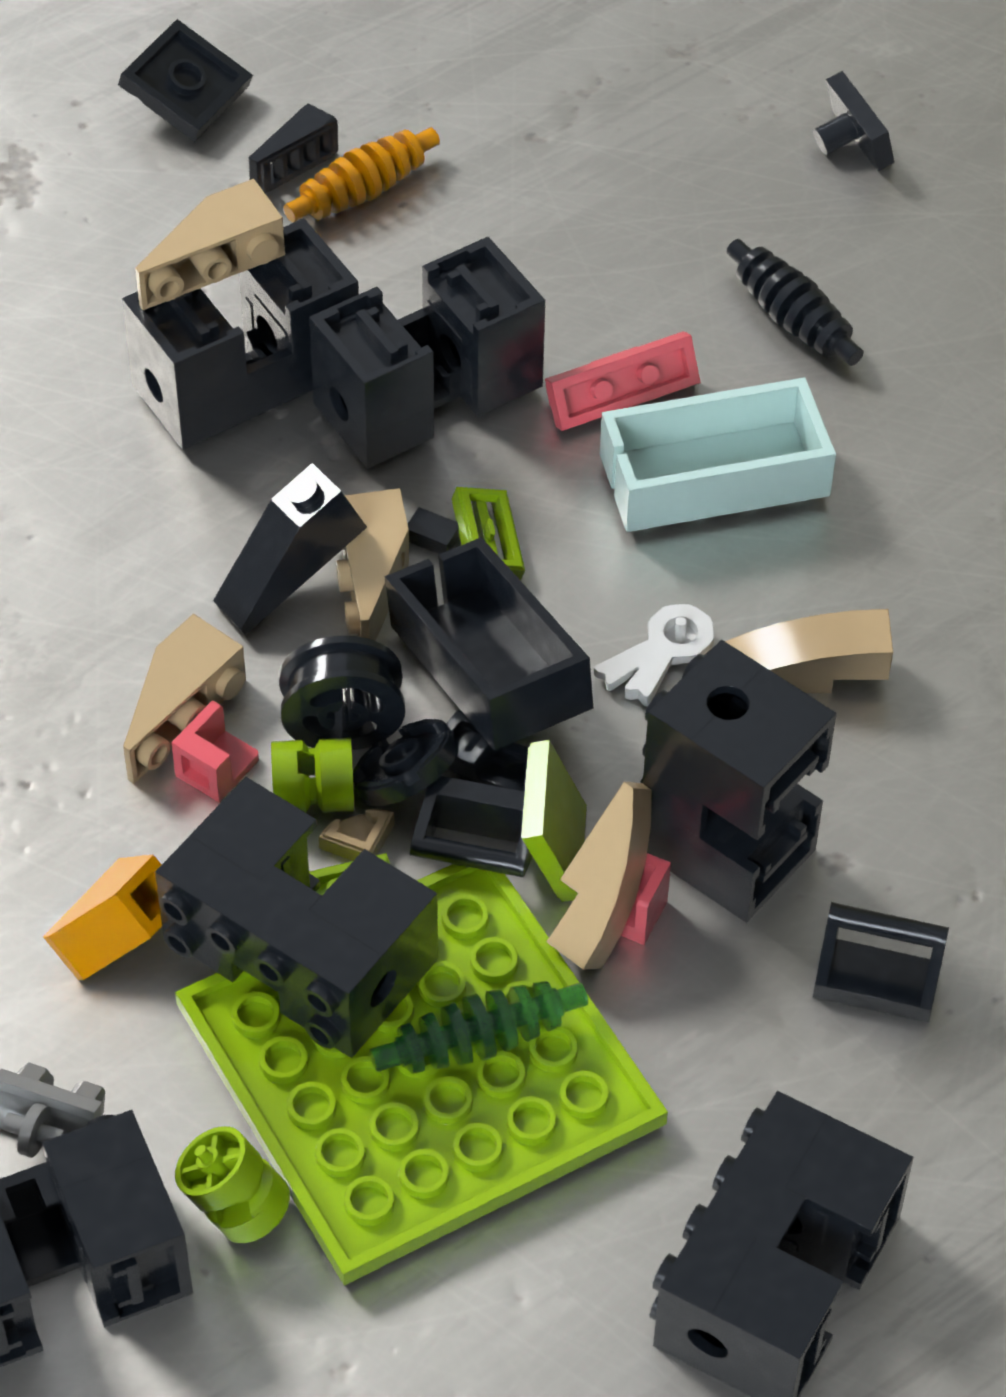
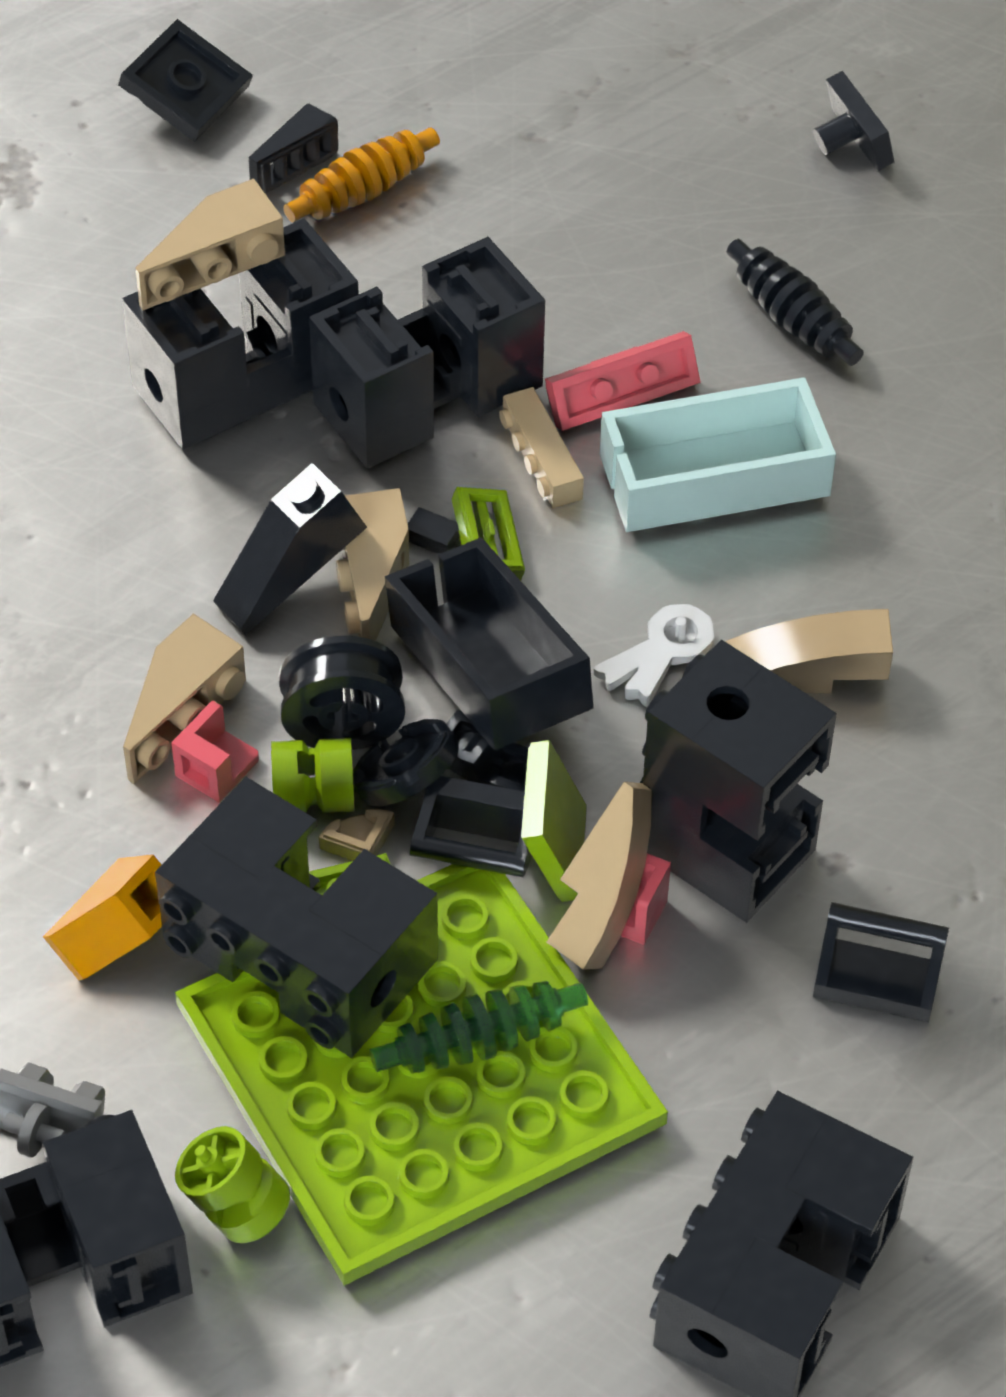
none -> tan piece [499,387,584,509]

